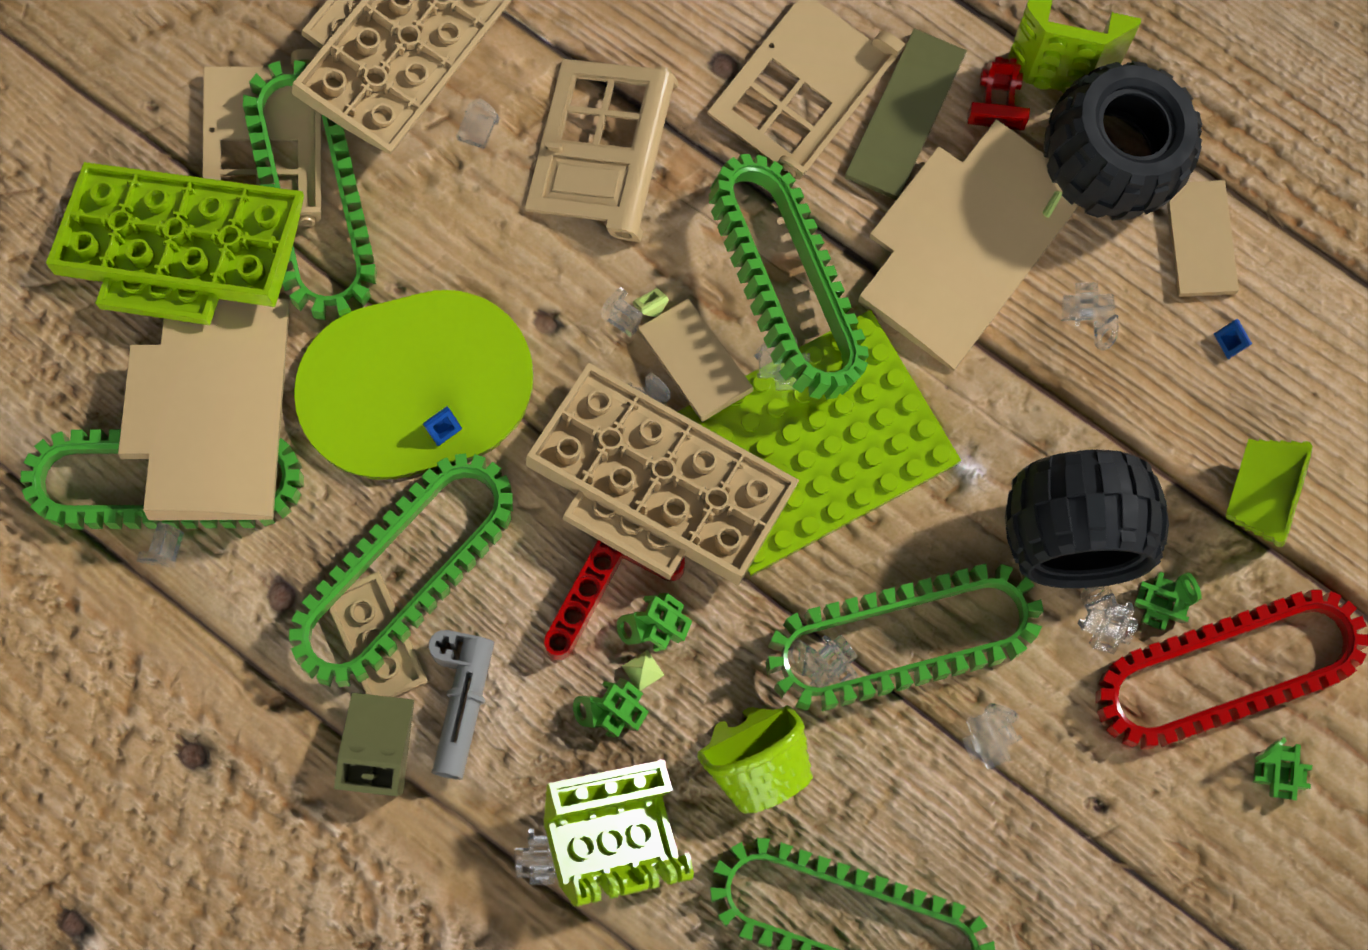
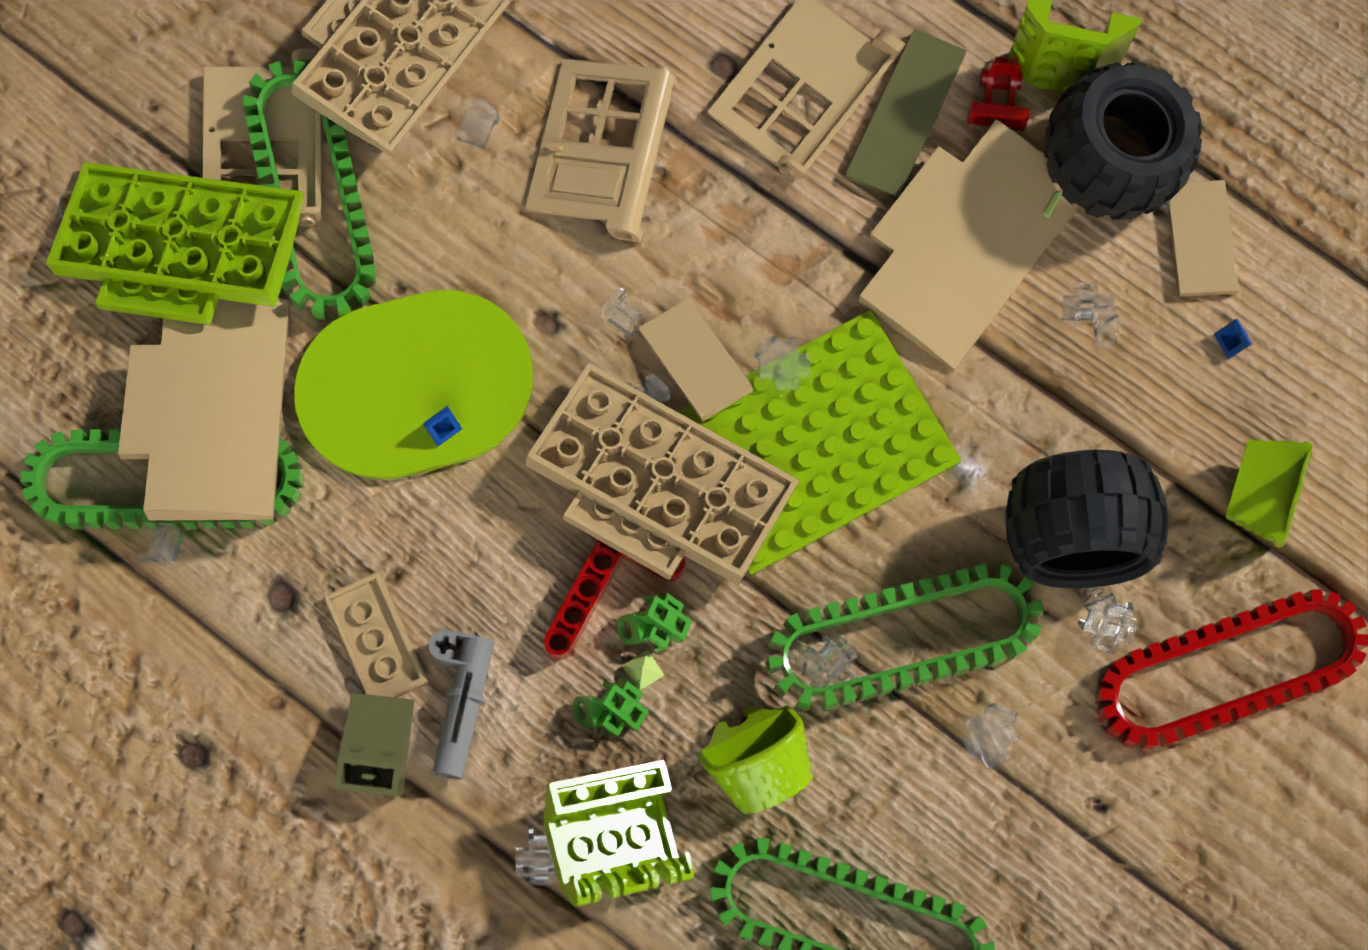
bright green piece [289,453,513,687] -> none
yellowish green slope [632,288,669,317] -> none
bright green piece [708,154,869,399] -> none
bright green piece [1134,572,1202,631] -> none
bright green piece [1253,737,1312,801] -> none

